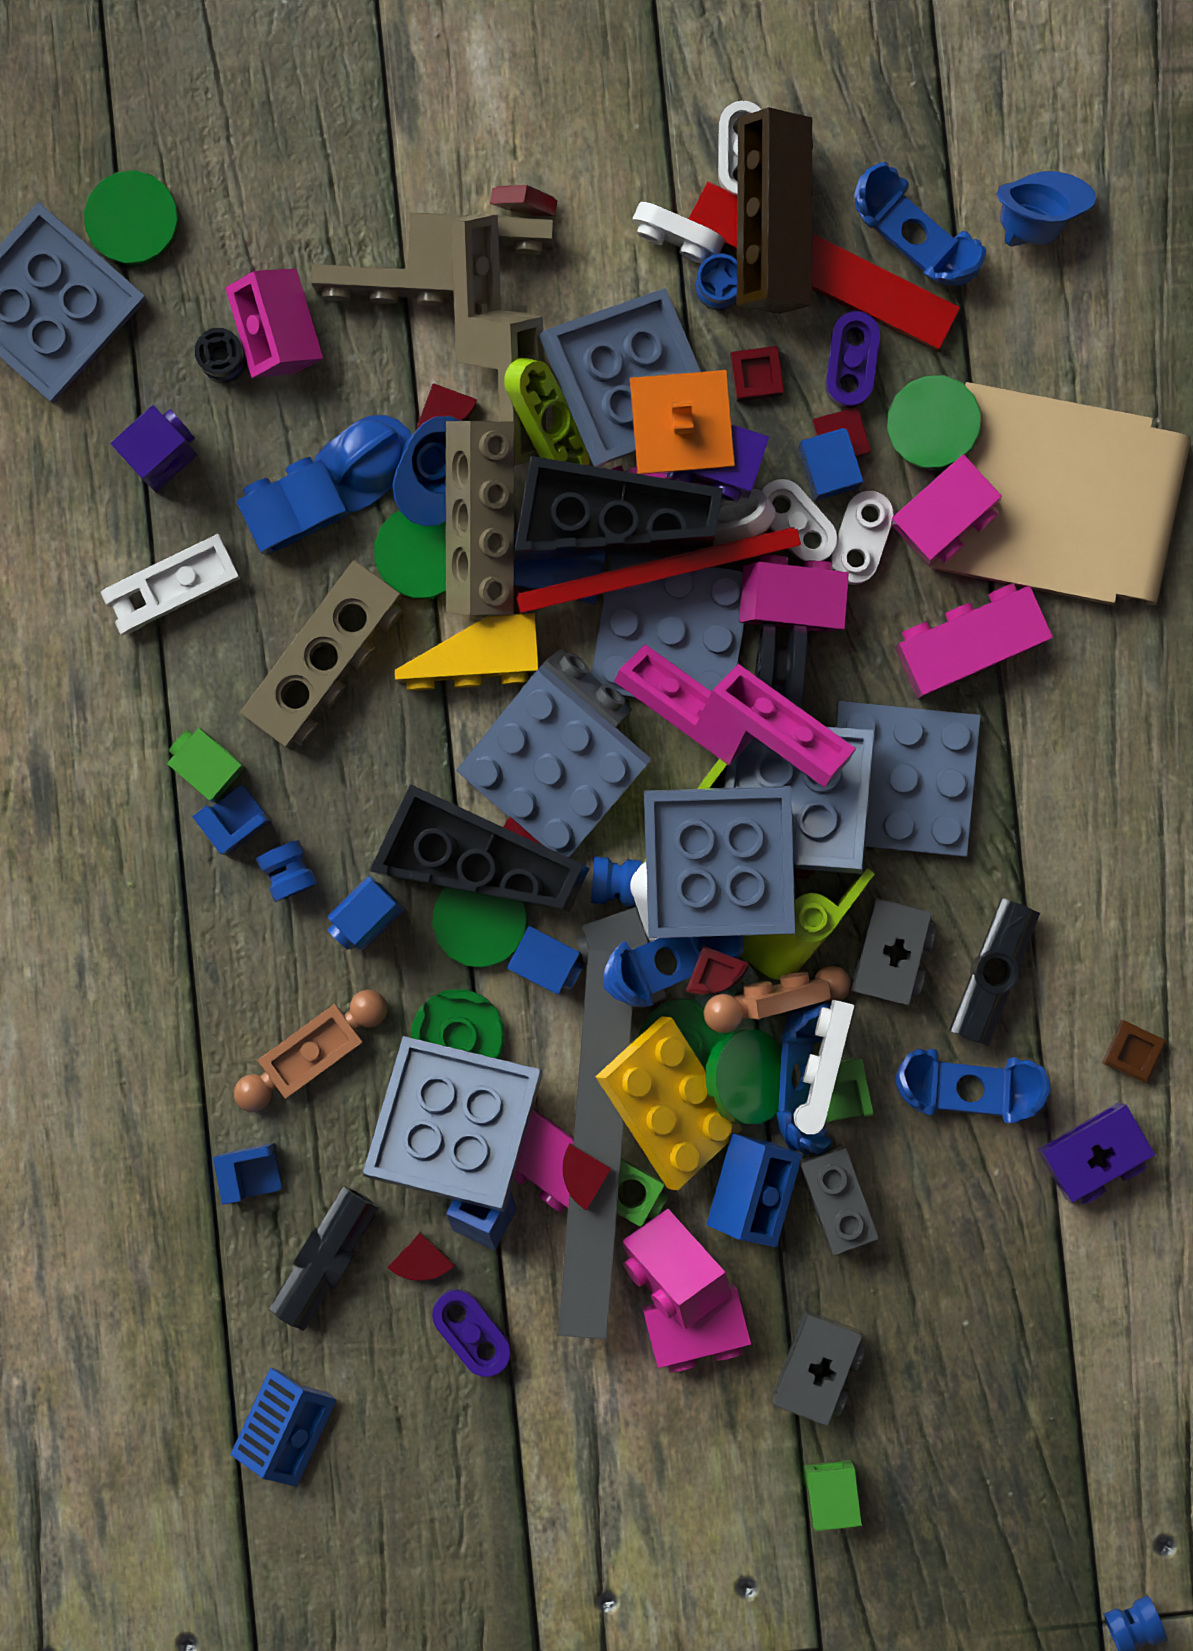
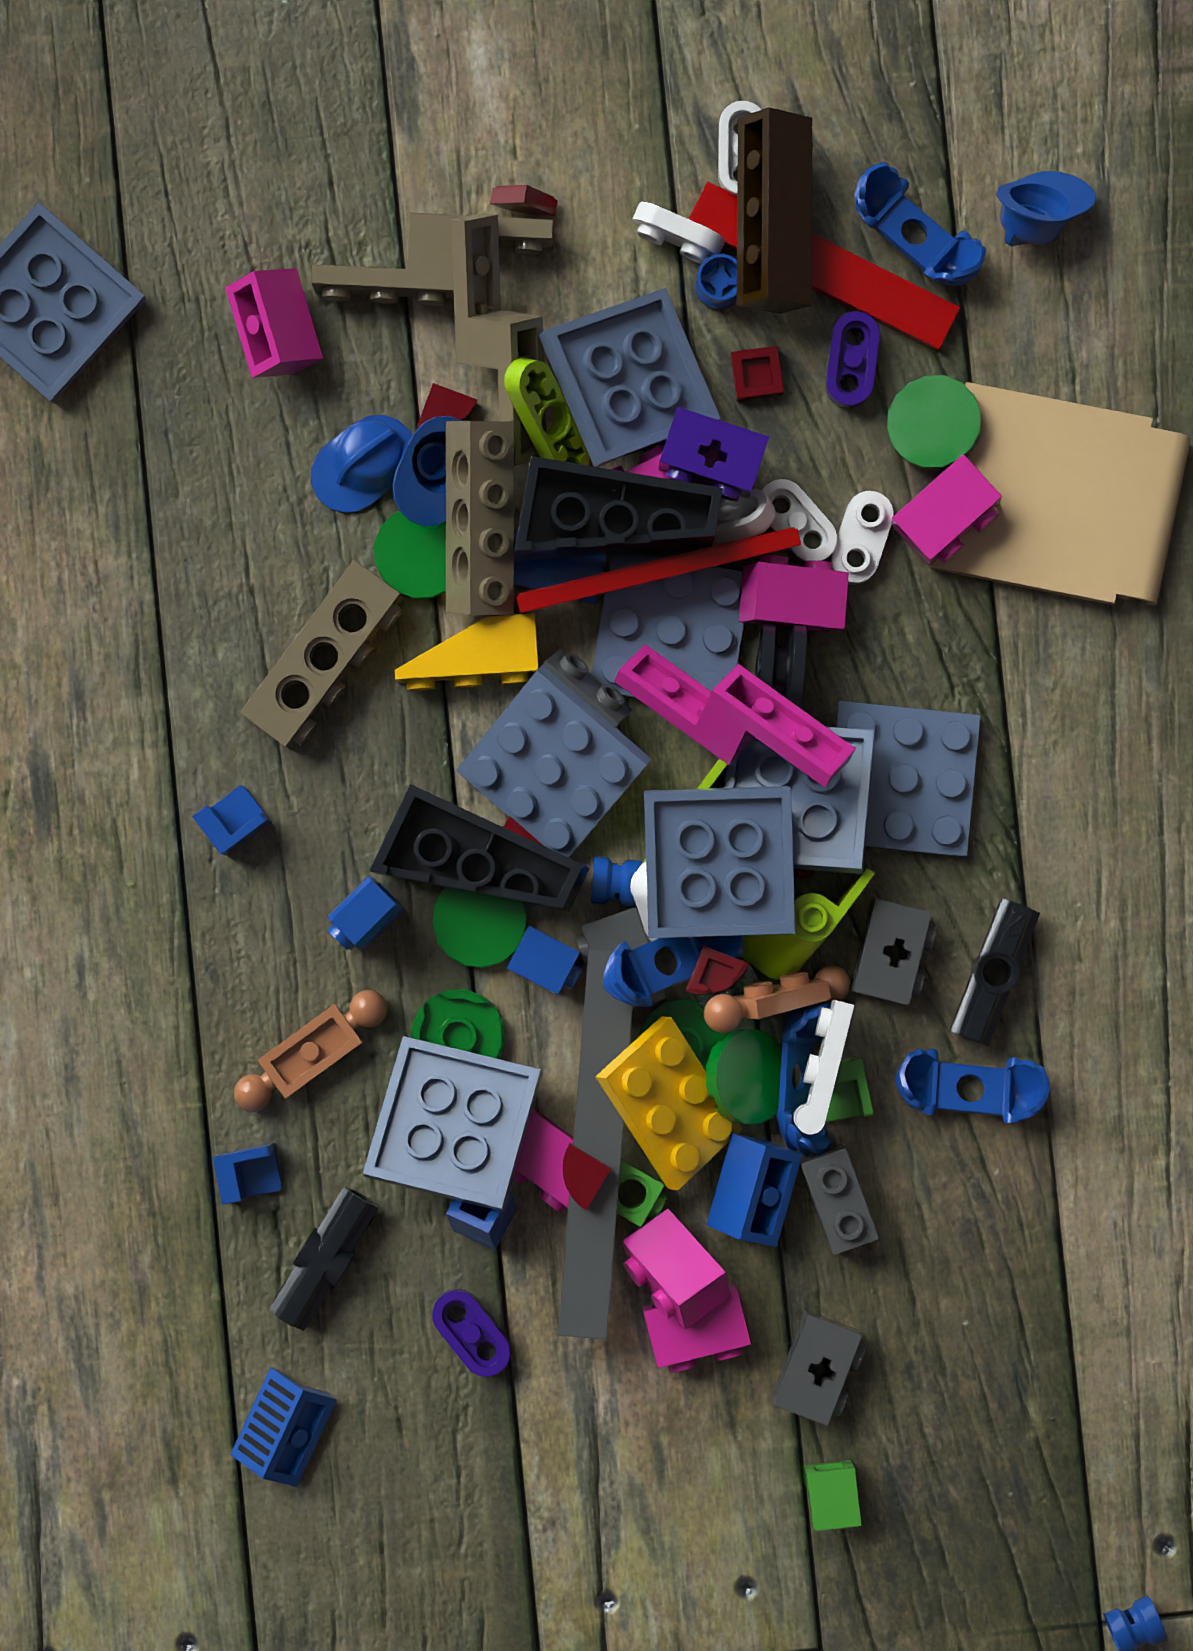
green tile [84,170,180,267] -> none
white plate [100,534,240,636] -> none
dark purple brick [110,405,197,493] -> none
bright green brick [167,727,247,803] -> none
black wheel [195,328,247,383] -> none
blue brick [236,457,350,556] -> none
blue wheel [256,840,318,902] -> none
dark red tile [387,1231,455,1281] -> none
orange piece [630,370,735,475] -> none
blue panel [798,428,863,502] -> none
dark red tile [811,407,871,458] -> none
dark pink brick [894,583,1053,699] -> none
dark purple brick [1036,1102,1155,1205] -> none
reddish brown tile [1102,1020,1167,1084] -> none

